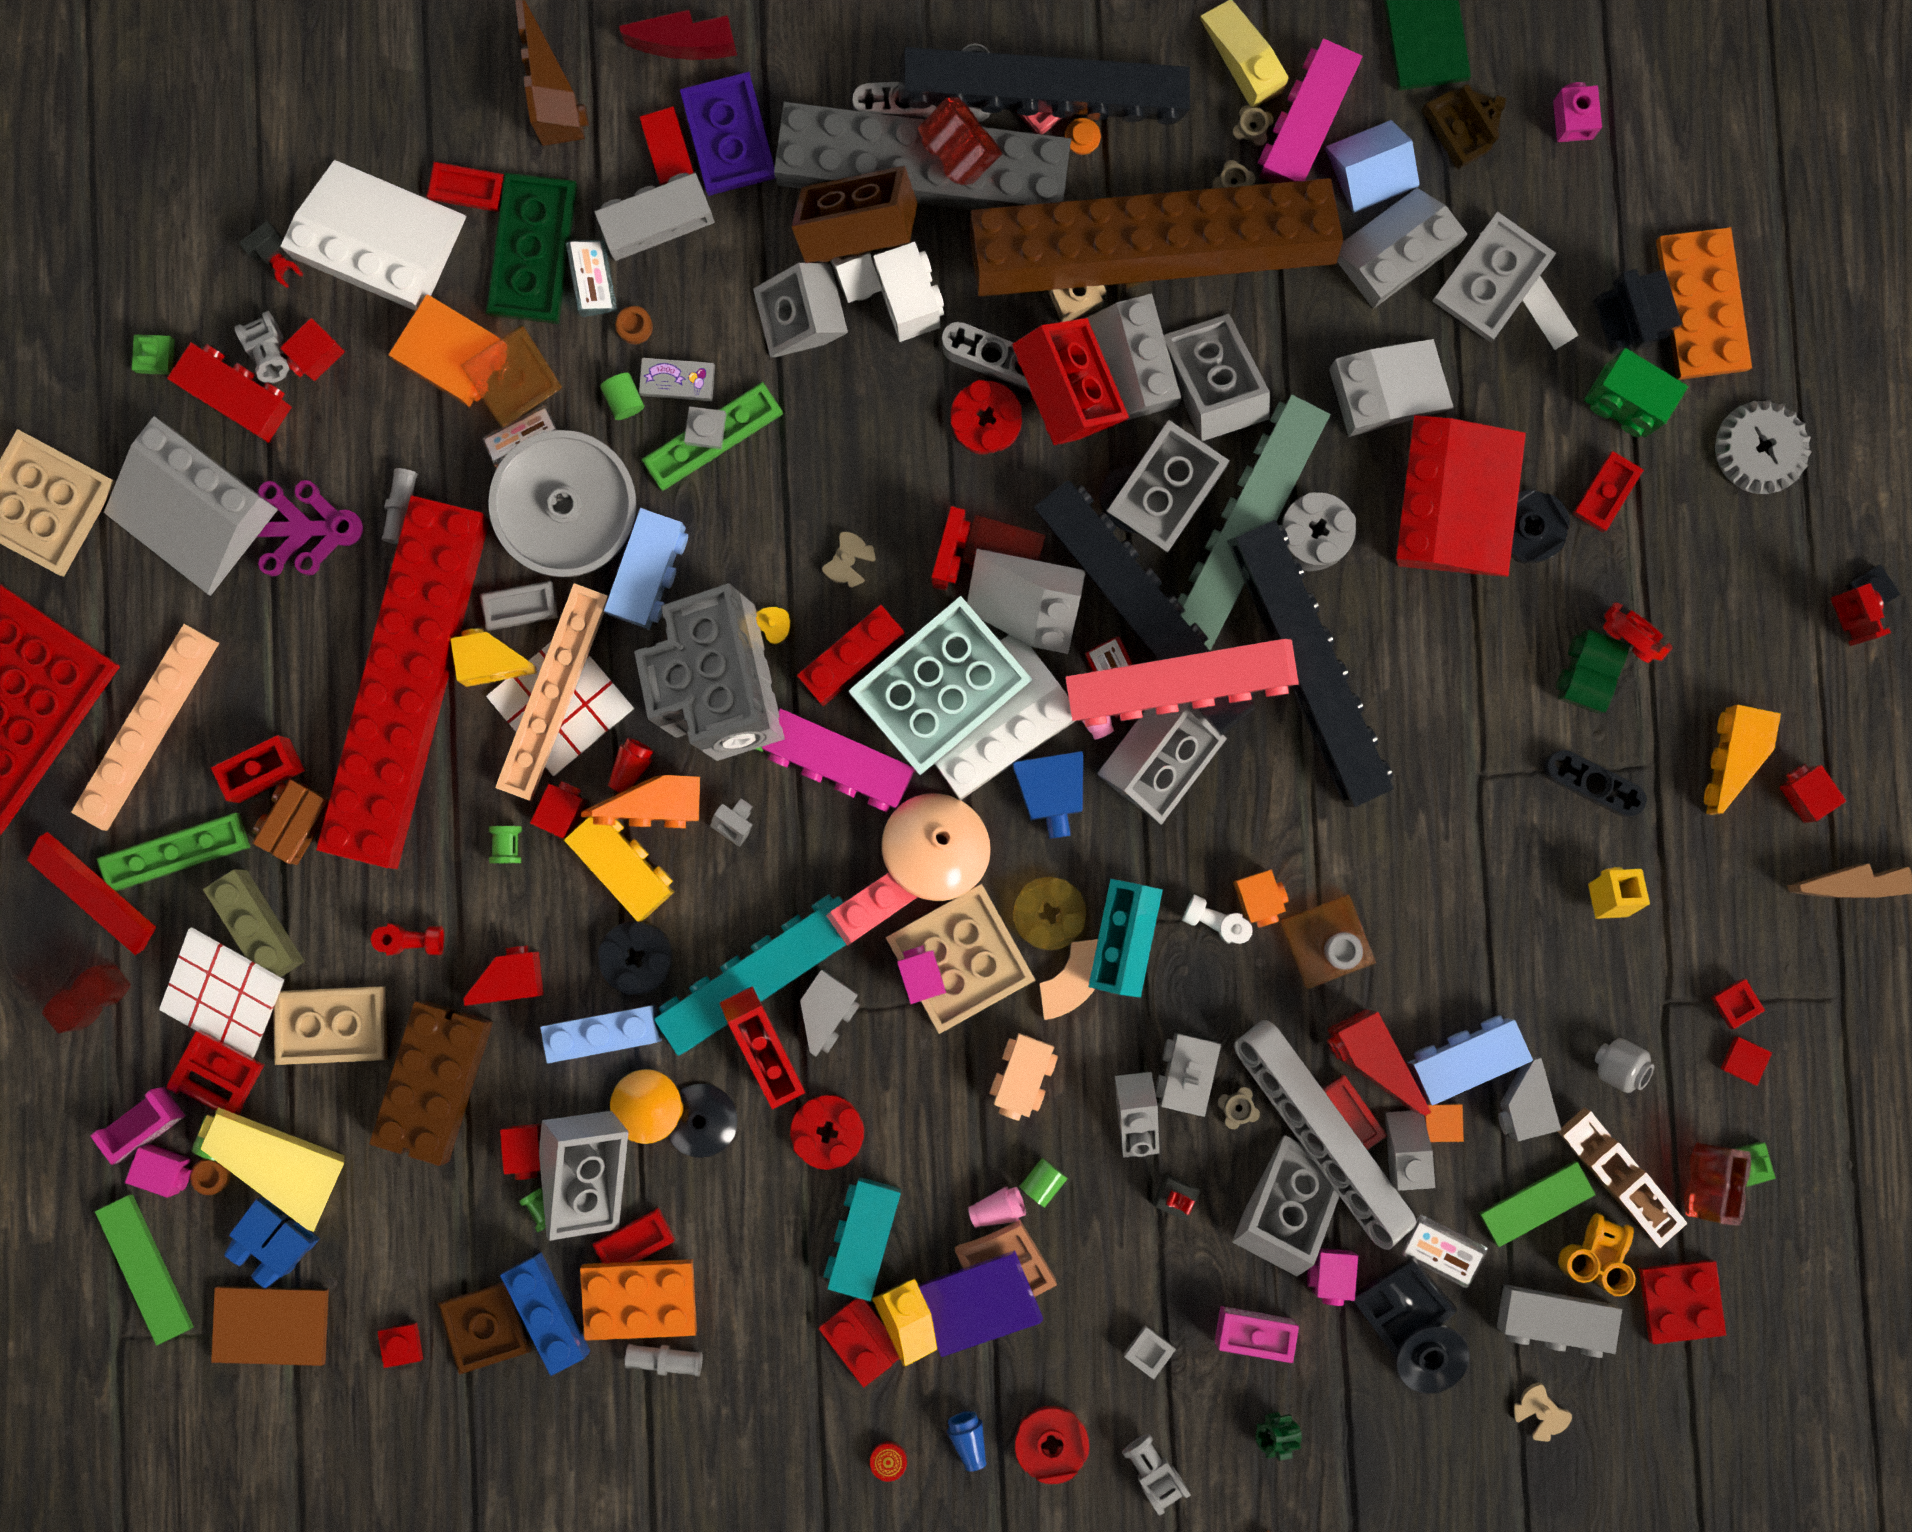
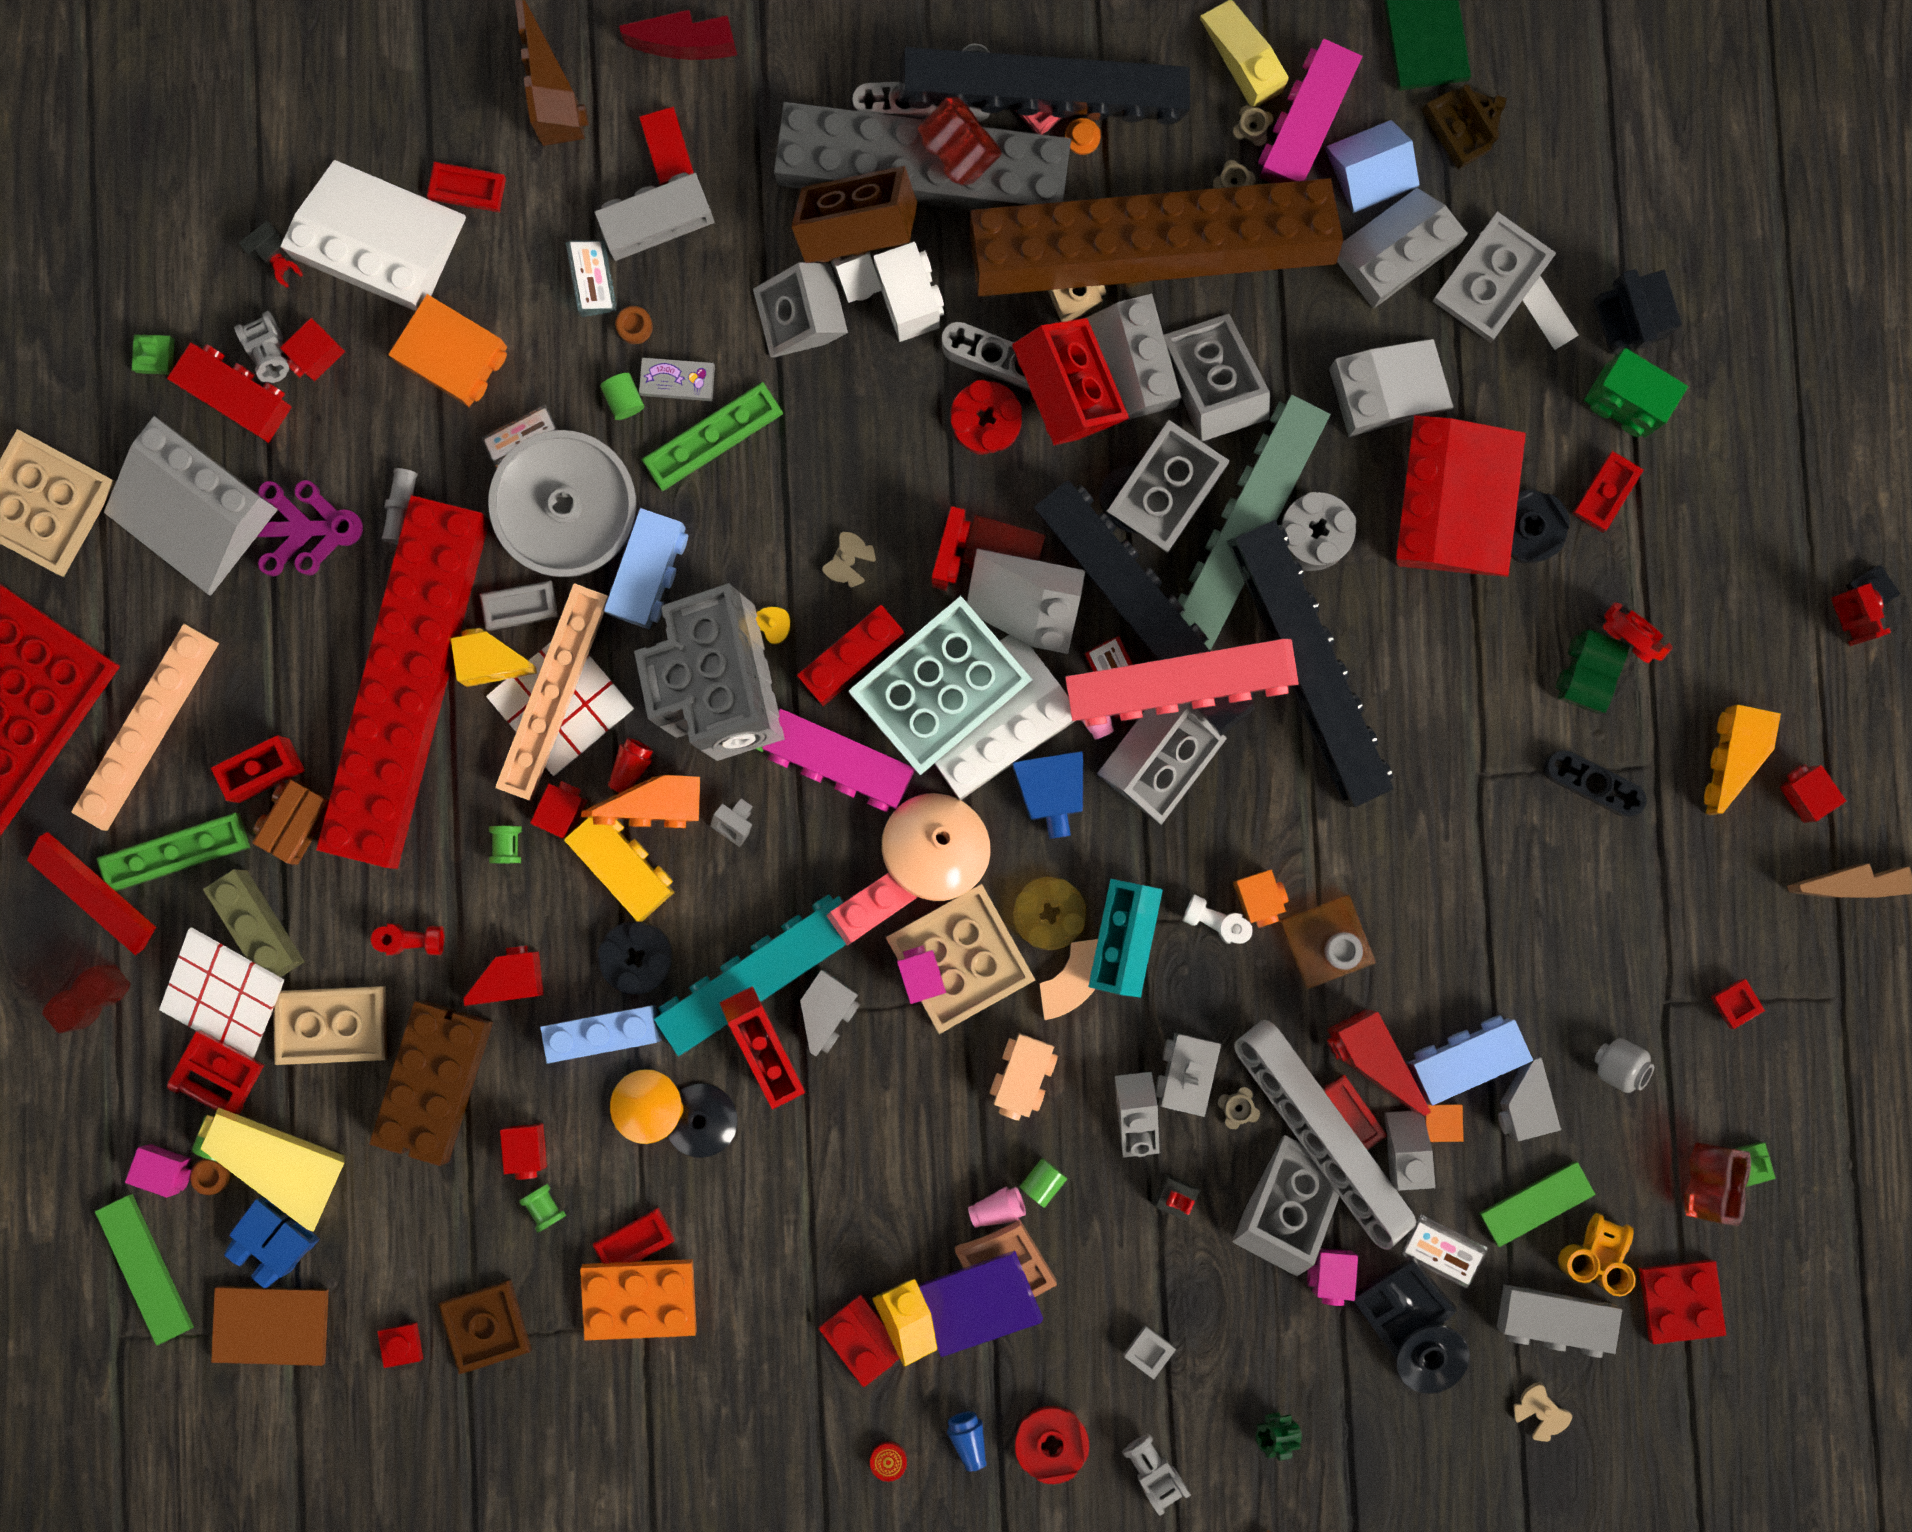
dark pink panel [90,1087,185,1165] -> none
clear orange tile [461,326,562,428] -> none
dark green tile [486,173,577,324] -> none
blue brick [500,1252,591,1376] -> none
light grey slope [539,1111,629,1241] -> none
light grey pin [625,1344,703,1377] -> none
dark purple plate [680,72,776,196] -> none
light grey plate [684,406,727,449] -> none
red plate [790,1094,865,1170] -> none
teal brick [823,1177,902,1301] -> none
dark pink panel [1215,1306,1299,1363] -> none
dark pink brick [1553,82,1602,142] -> none
medium nougat slope [1557,1107,1687,1248] -> none
yellow brick [1588,867,1650,919] -> none
orange plate [1656,227,1752,380] -> none
light grey gear [1715,400,1812,494] -> none
red tile [1720,1036,1772,1086] -> none

